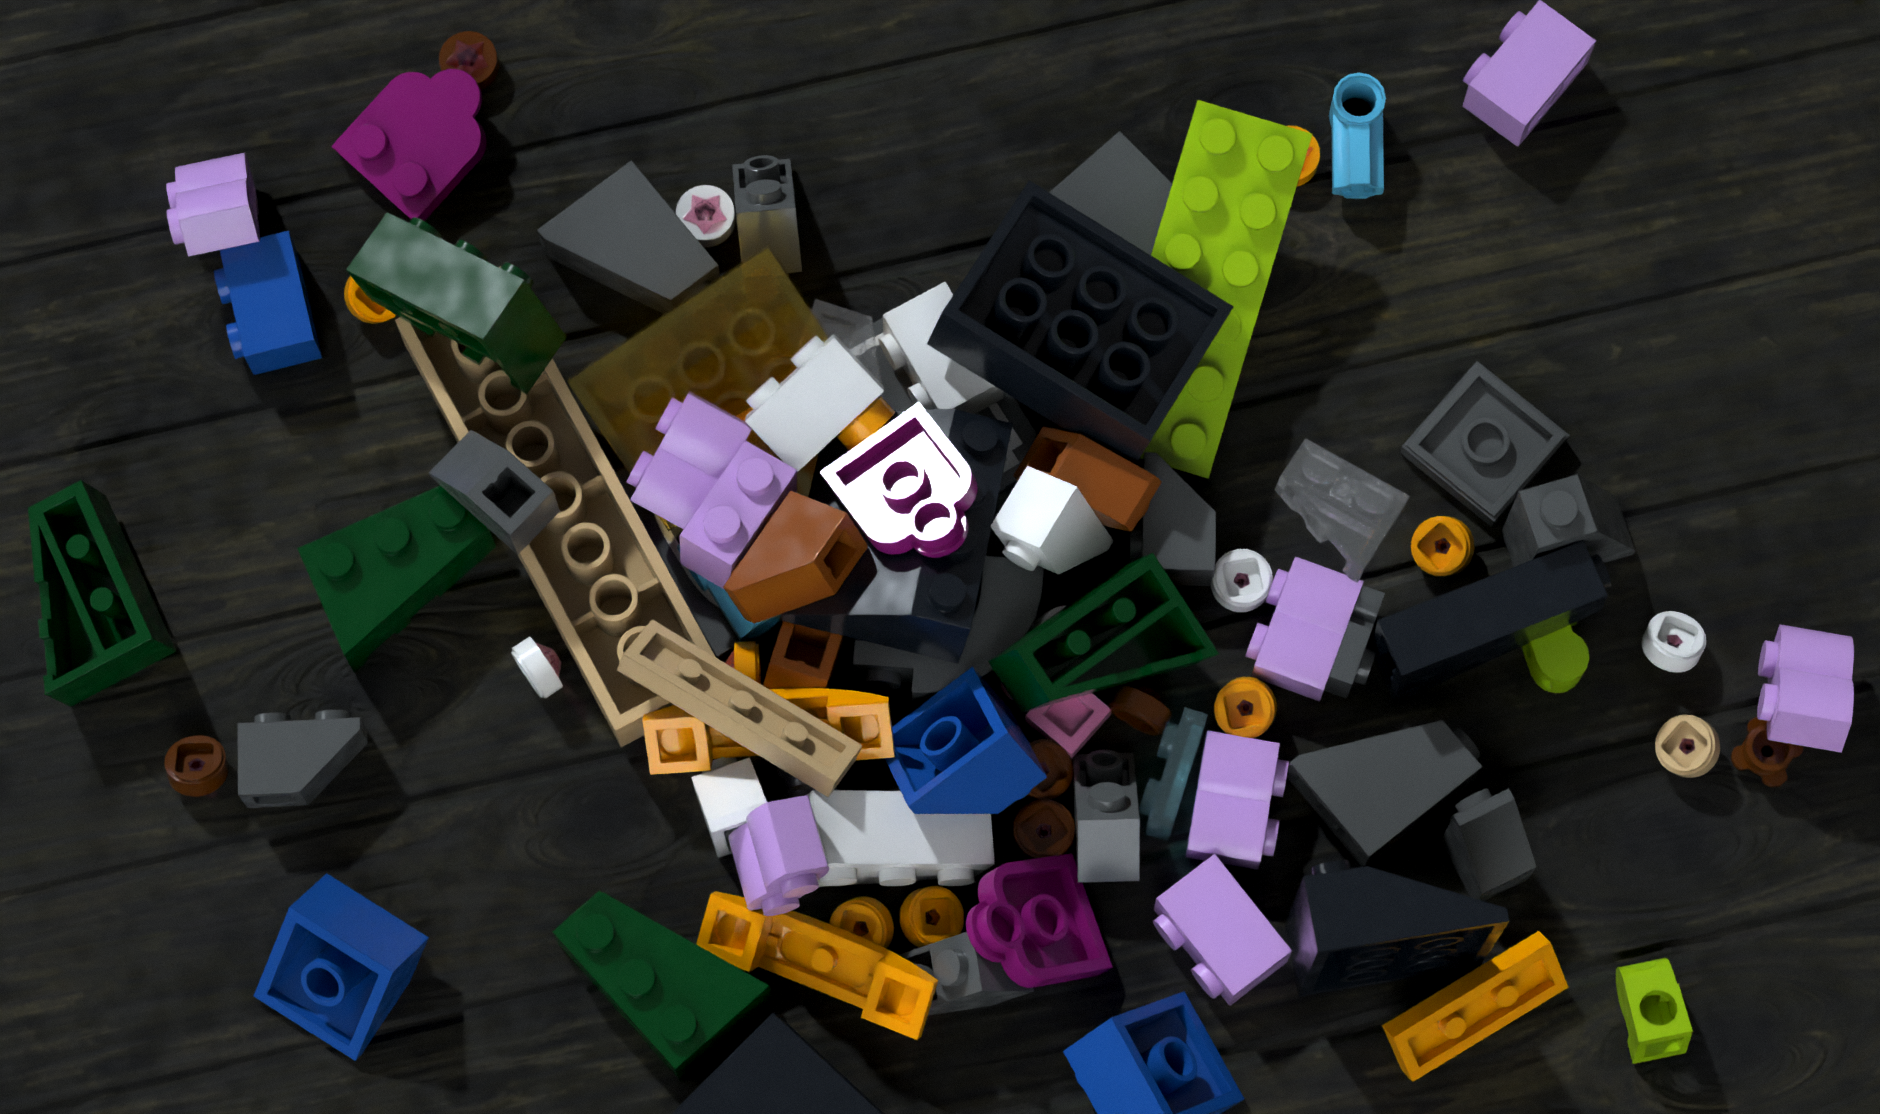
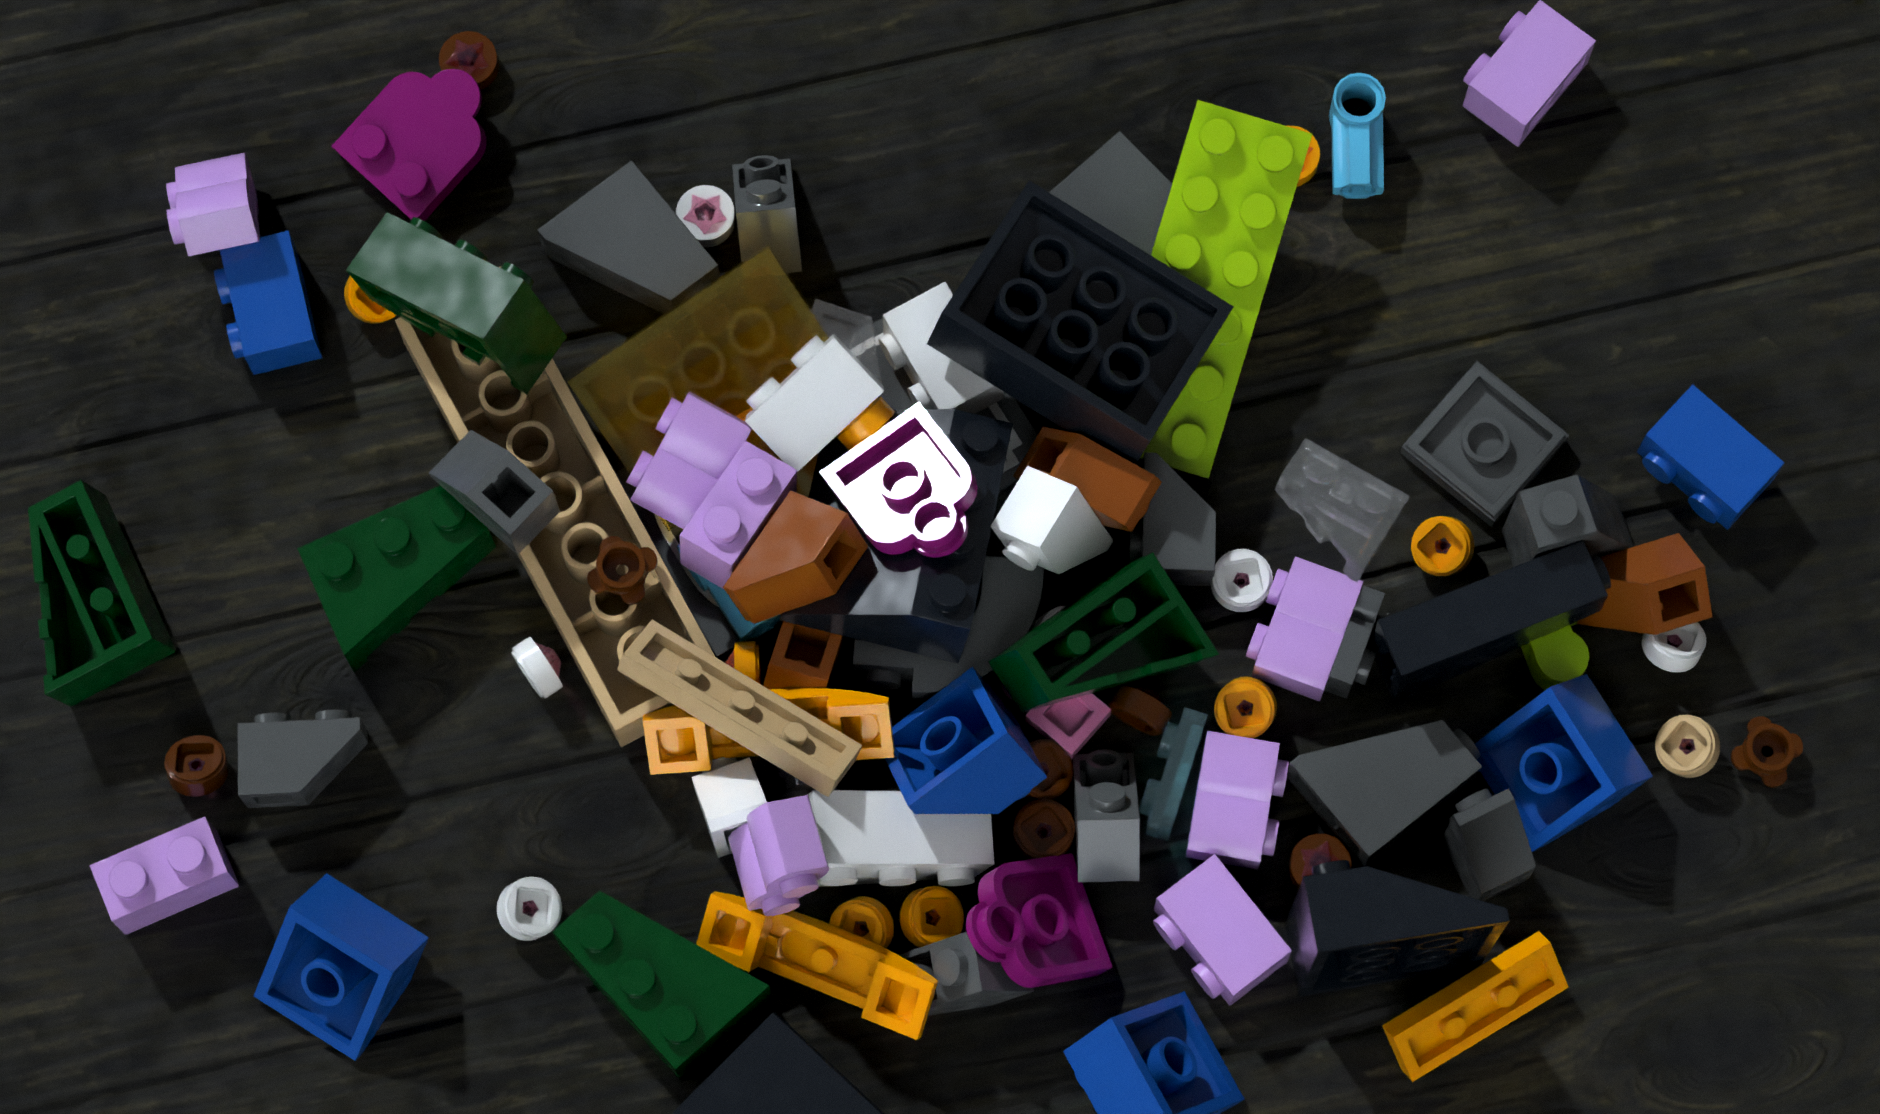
lime leg [1616,958,1693,1064] -> none
lavender brick [1757,624,1854,753] -> none
none -> lavender brick [89,816,239,935]
none -> white tile [497,877,562,941]
none -> reddish brown plate [587,536,658,605]
none -> reddish brown tile [1288,834,1351,889]
none -> blue slope [1475,674,1653,852]
none -> dark orange slope [1577,533,1713,635]
none -> blue brick [1637,384,1785,530]

